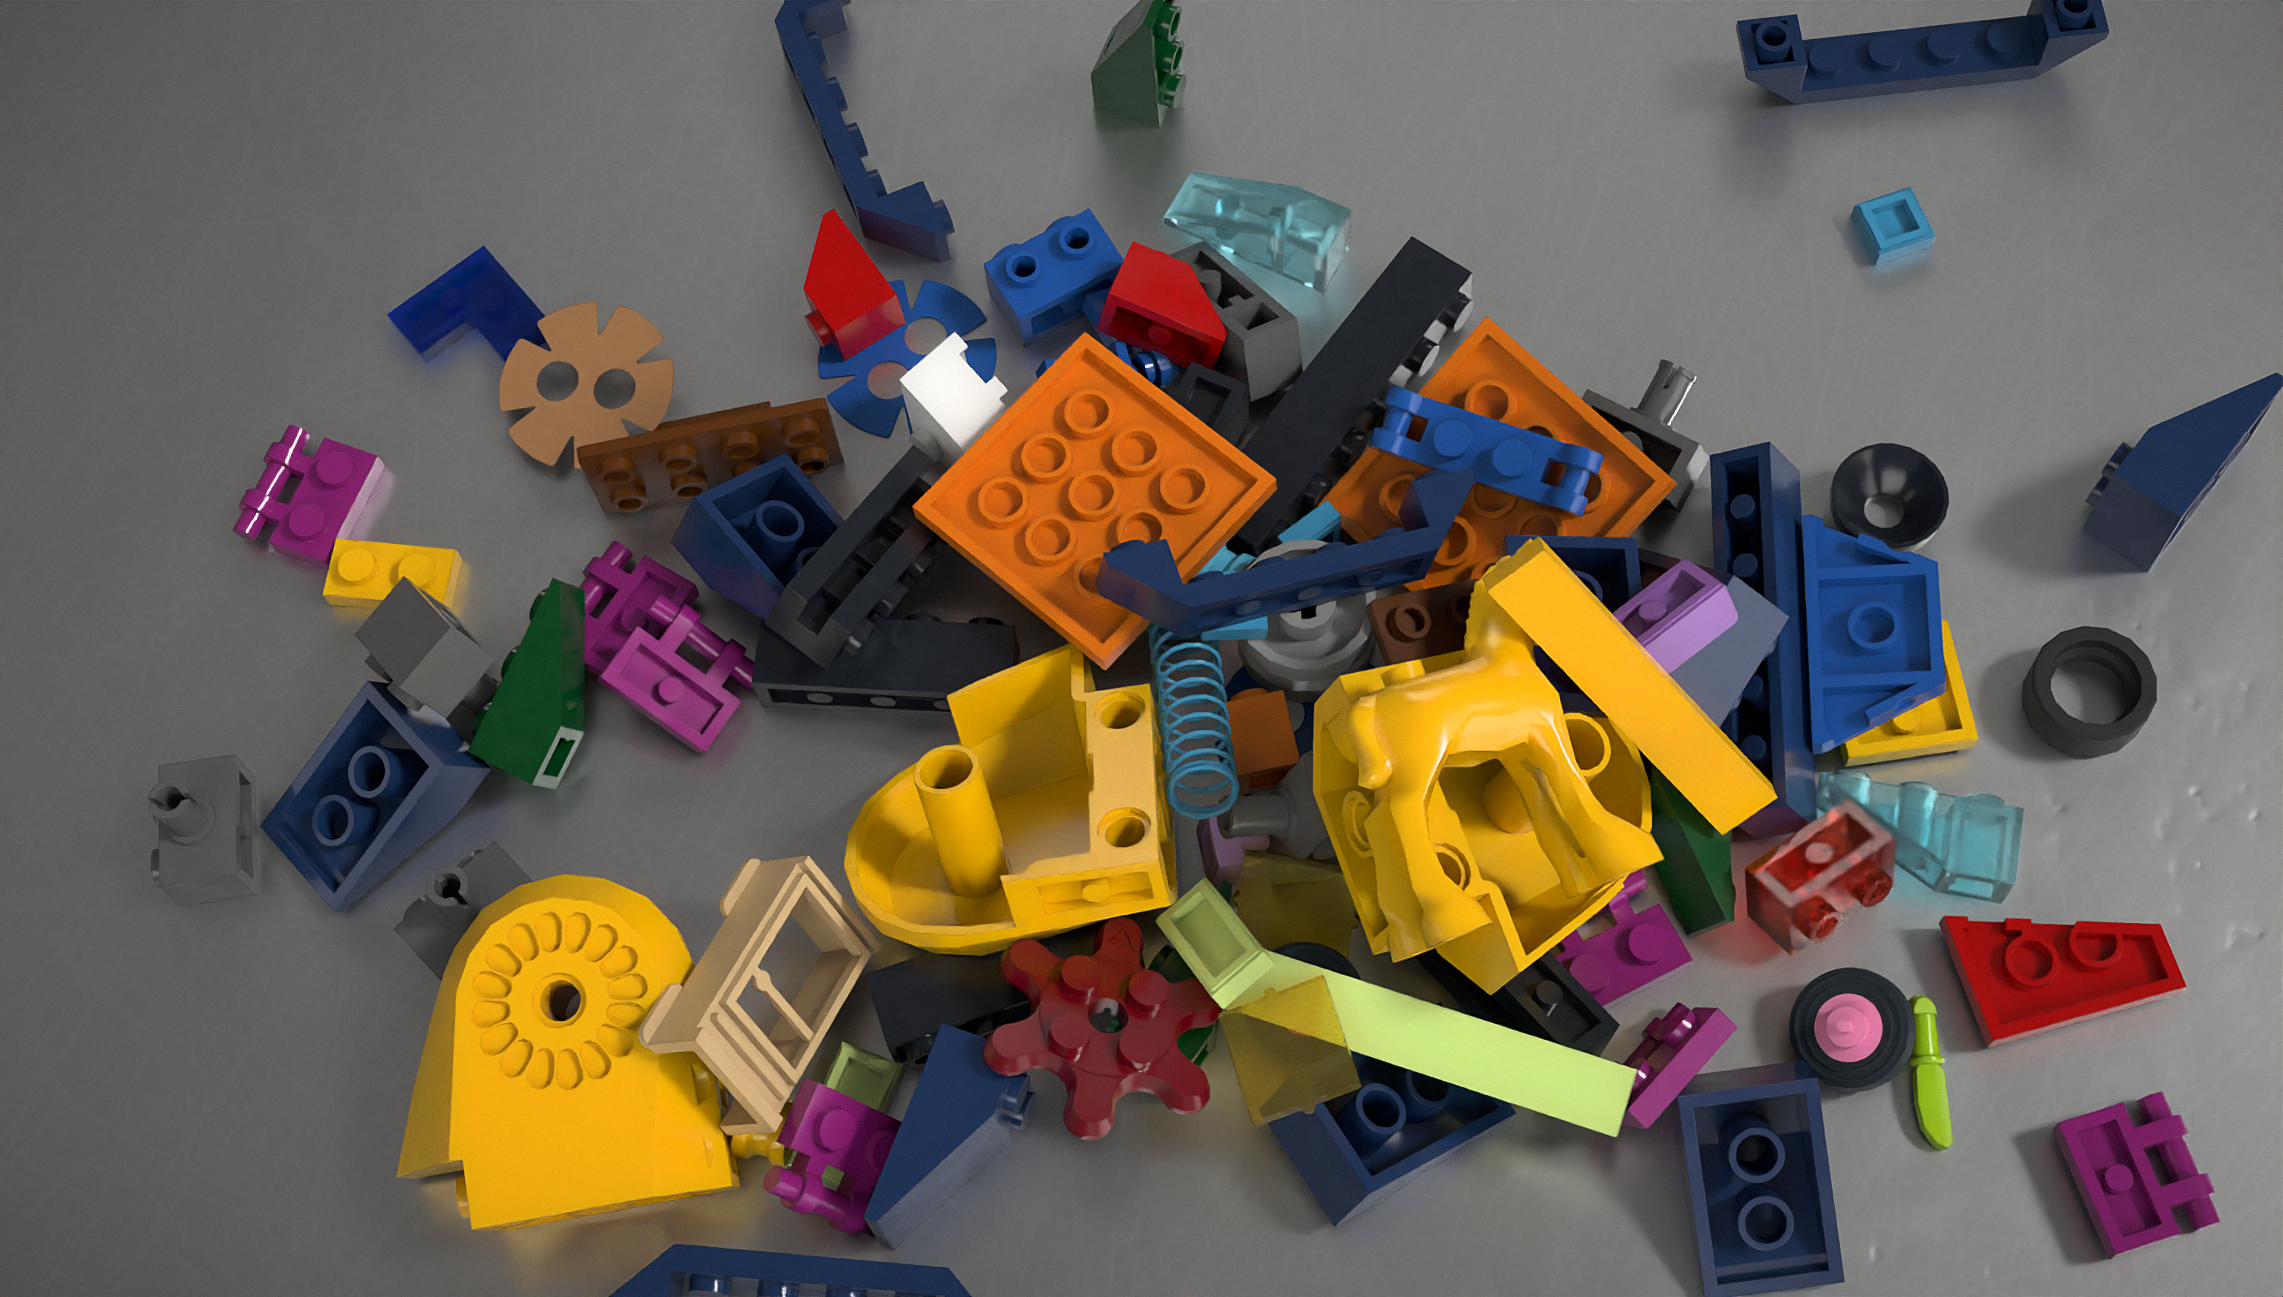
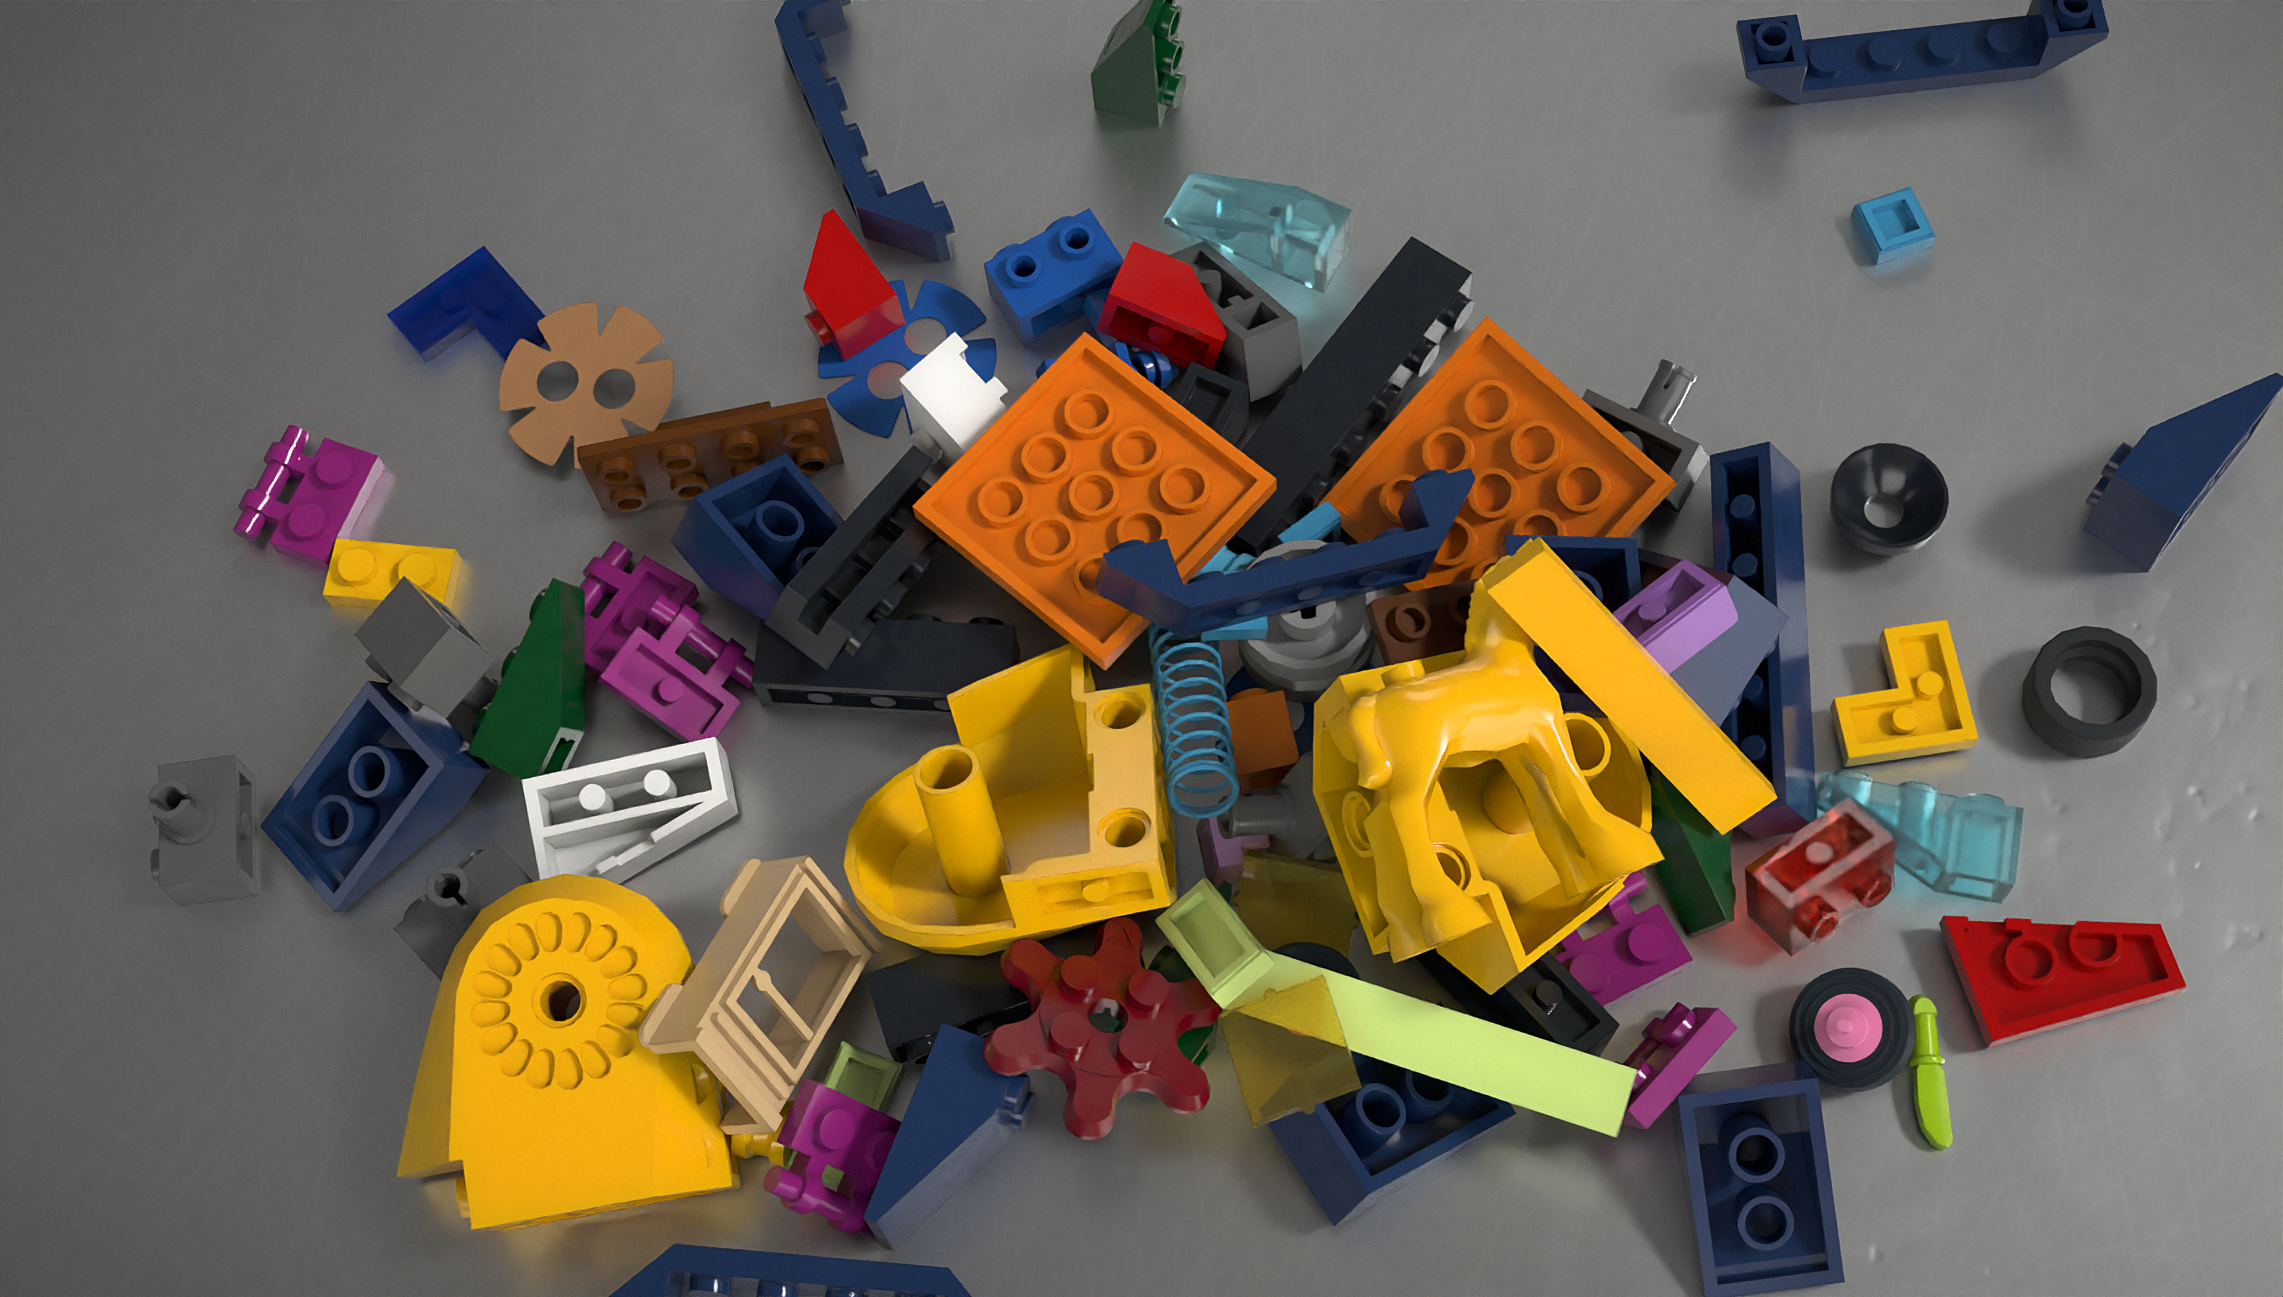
blue plate [1368,386,1604,518] -> none
blue wing [1802,515,1945,754] -> none
magenta plate [2052,1092,2222,1260] -> none
none -> white wedge [522,737,739,884]

